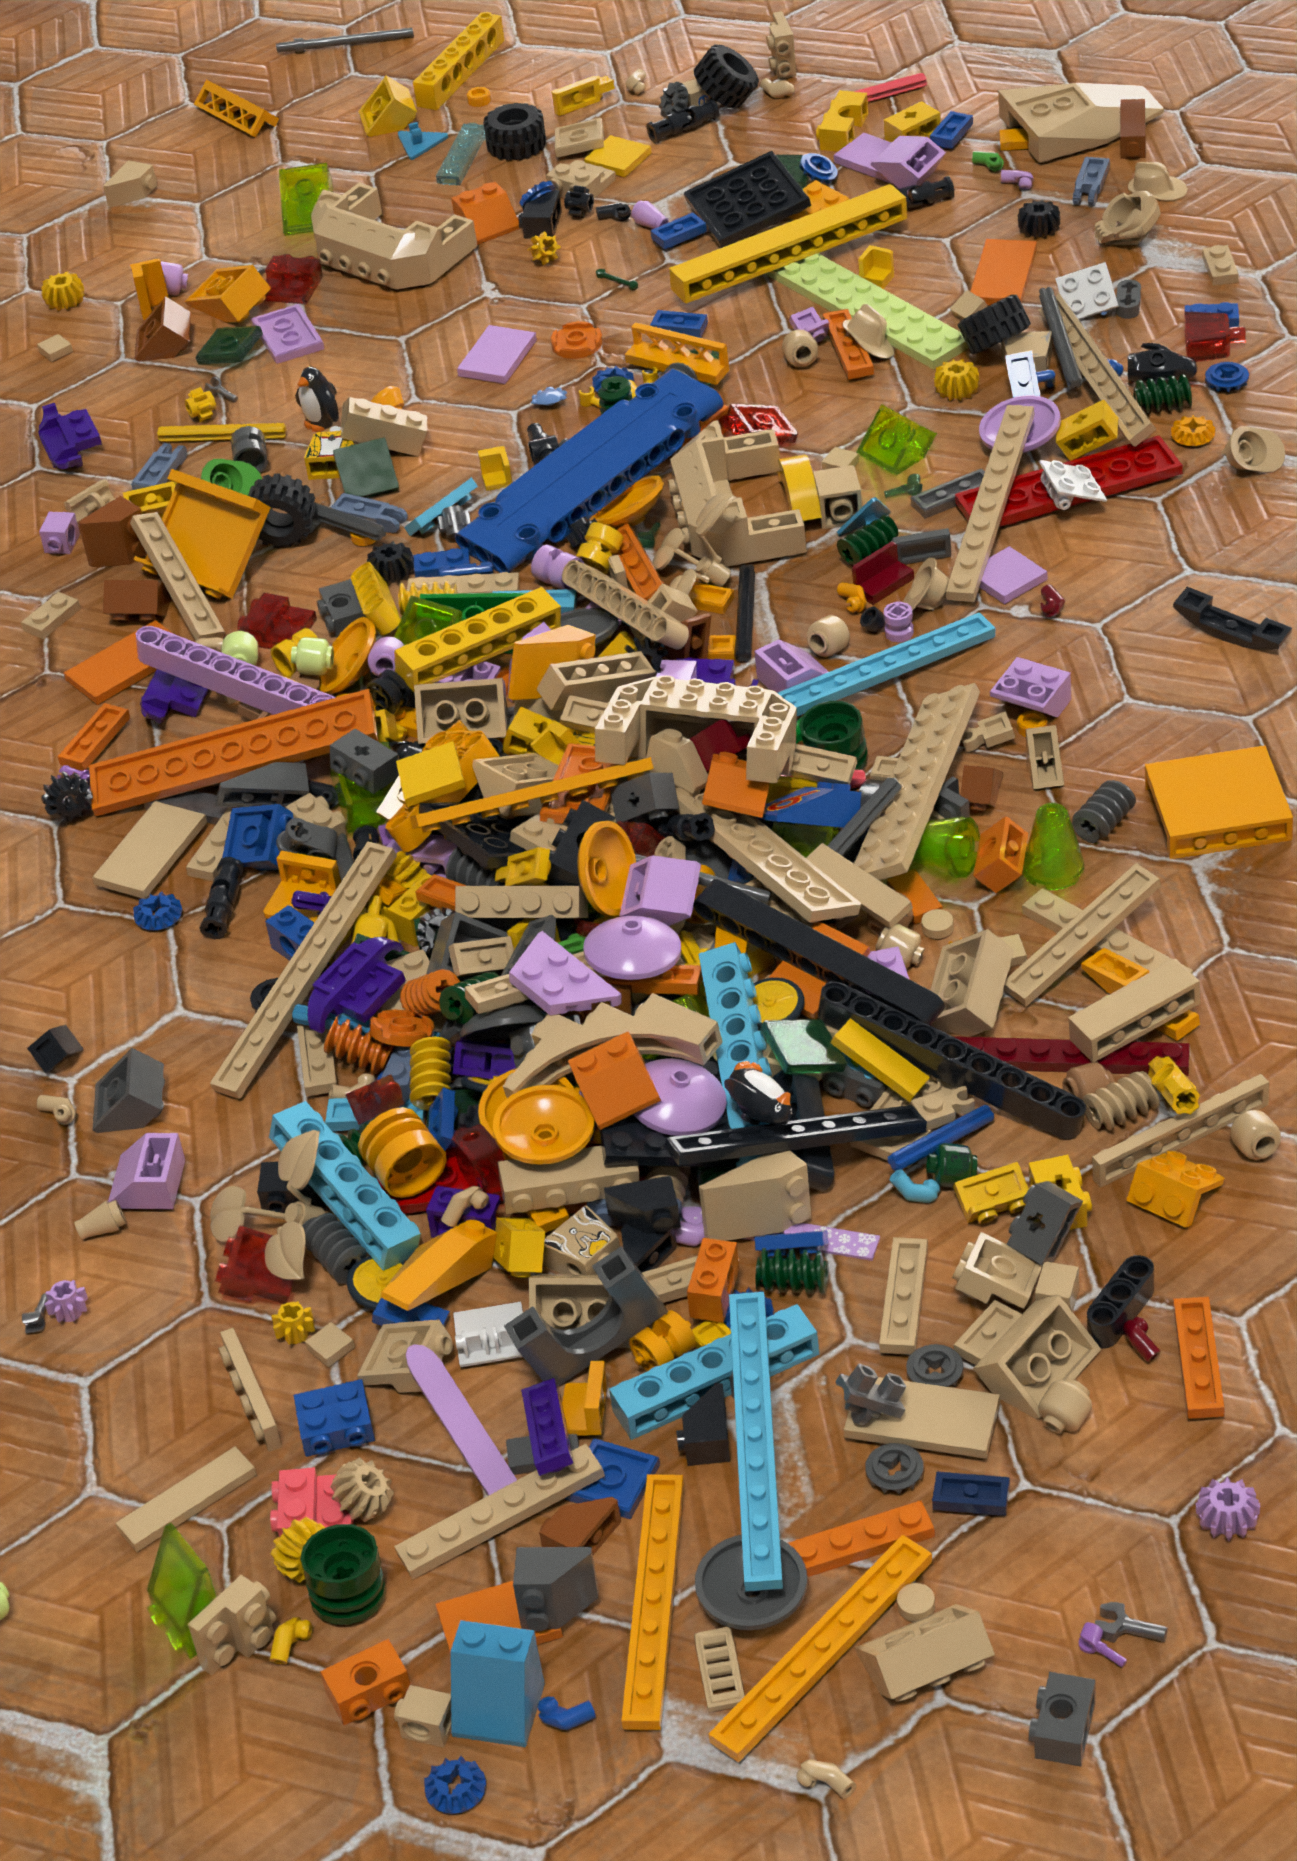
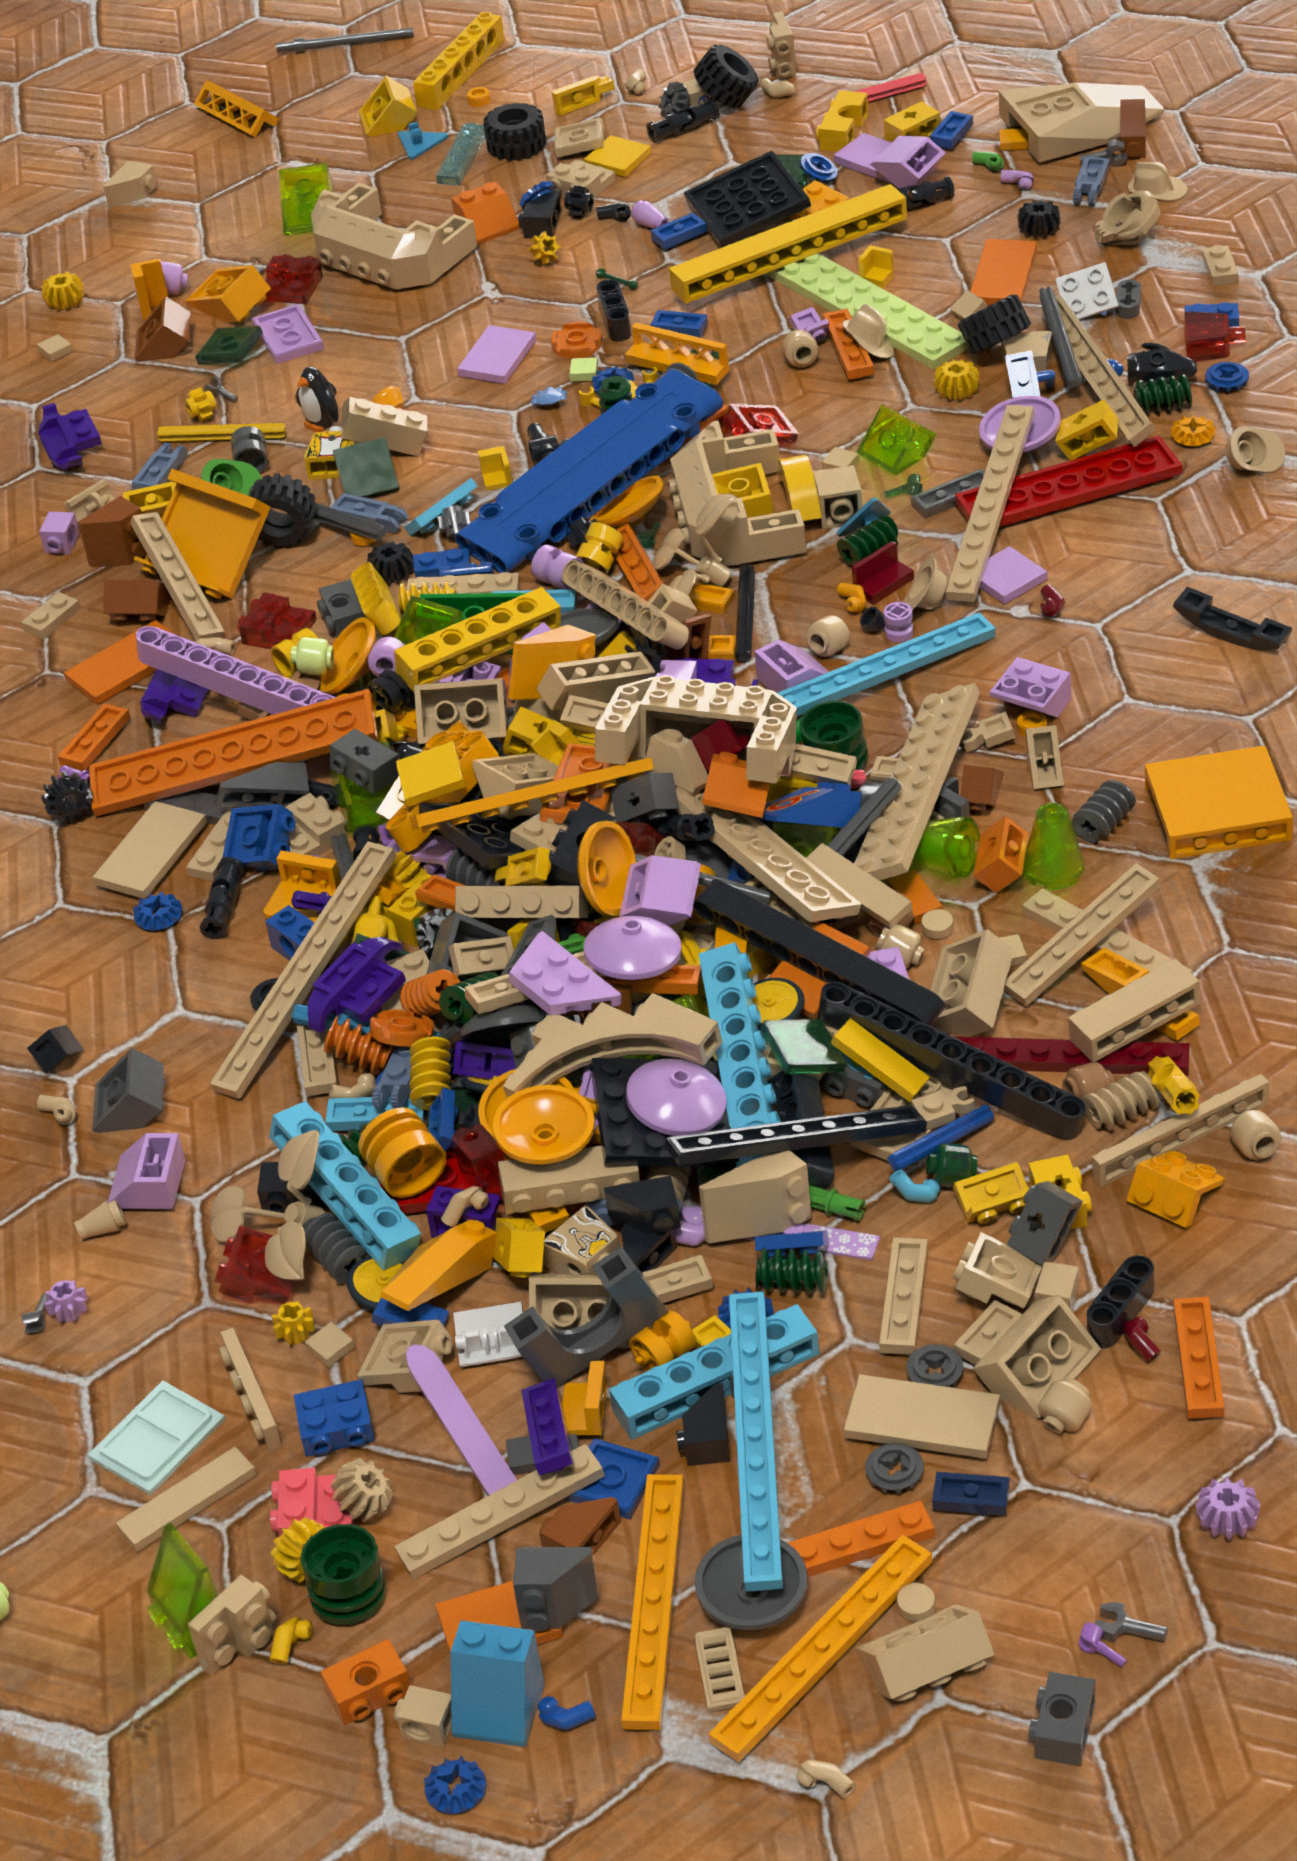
yellowish green head [221,631,258,666] -> none
dark grey piece [276,818,338,860] -> none
clear red brick [345,1074,405,1125] -> none
orange slope [568,1031,661,1130] -> none
tan tile [608,555,628,589] -> none
orange brick [687,1238,740,1323] -> none
black animal [724,1061,792,1125] -> none
flat silver hips [835,1363,906,1425] -> none
dark grey tile [893,528,951,564] -> none
white hinge [1039,460,1107,510] -> none
none -> light aqua piece [88,1380,226,1496]
none -> yellowish green tile [569,358,598,382]
none -> black beam [596,279,631,342]
none -> yellow slope [711,463,774,518]
none -> bright green axle [809,1185,866,1221]
none -> flat silver bar [1080,140,1128,167]

